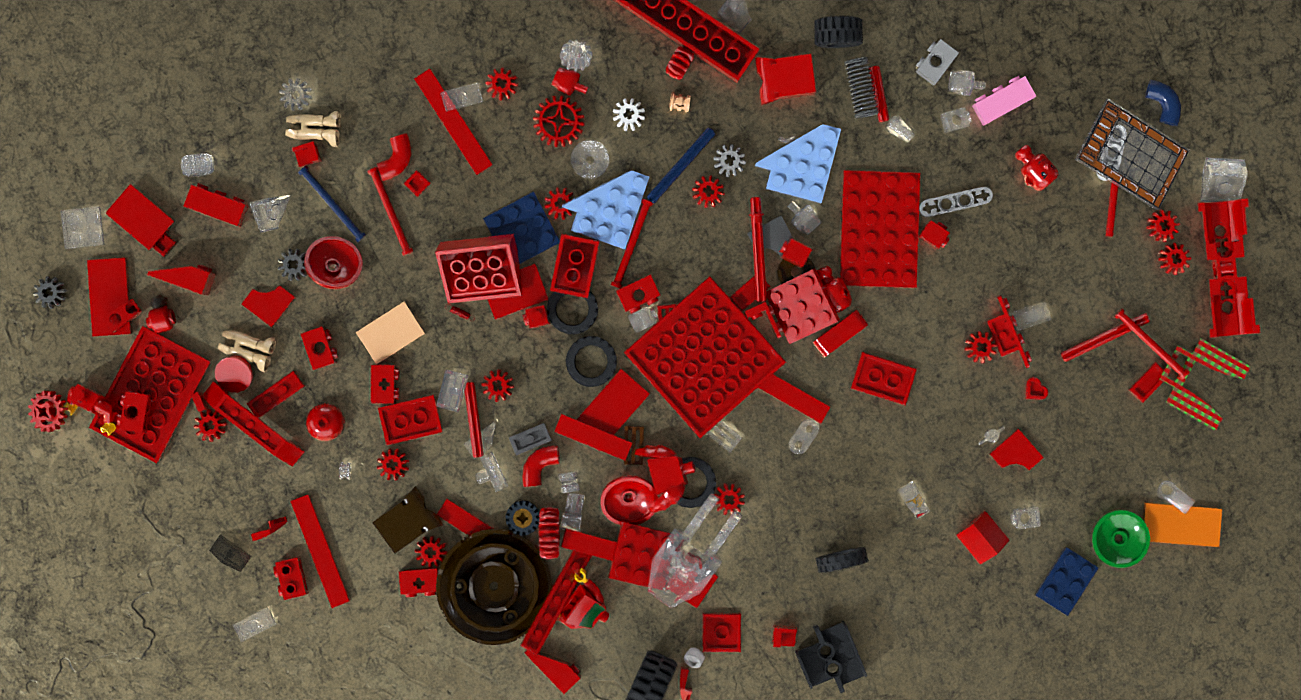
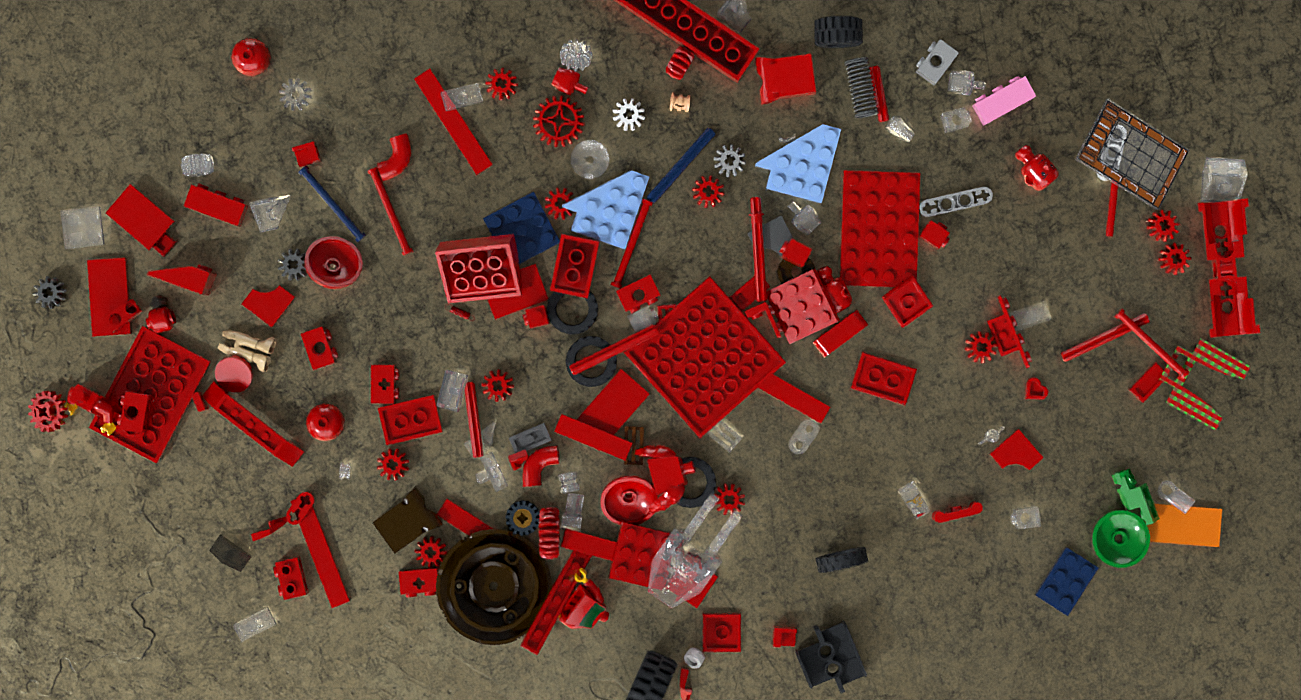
red gear [194,409,227,442] -> none
red tile [246,371,305,418] -> none
tan piece [285,111,341,147] -> none
light nougat tile [356,301,425,365] -> none
red tile [403,170,431,197] -> none
red slope [524,650,581,694] -> none
red slope [956,511,1010,565] -> none
dark blue cylinder [1145,79,1181,126] -> none
none -> red cylinder [231,38,271,77]
none -> red beam [286,491,315,525]
none -> red tile [508,449,528,471]
none -> red axle [569,324,658,375]
none -> red tile [881,275,933,328]
none -> red plate [932,501,983,523]
none -> green plate [1111,468,1160,525]

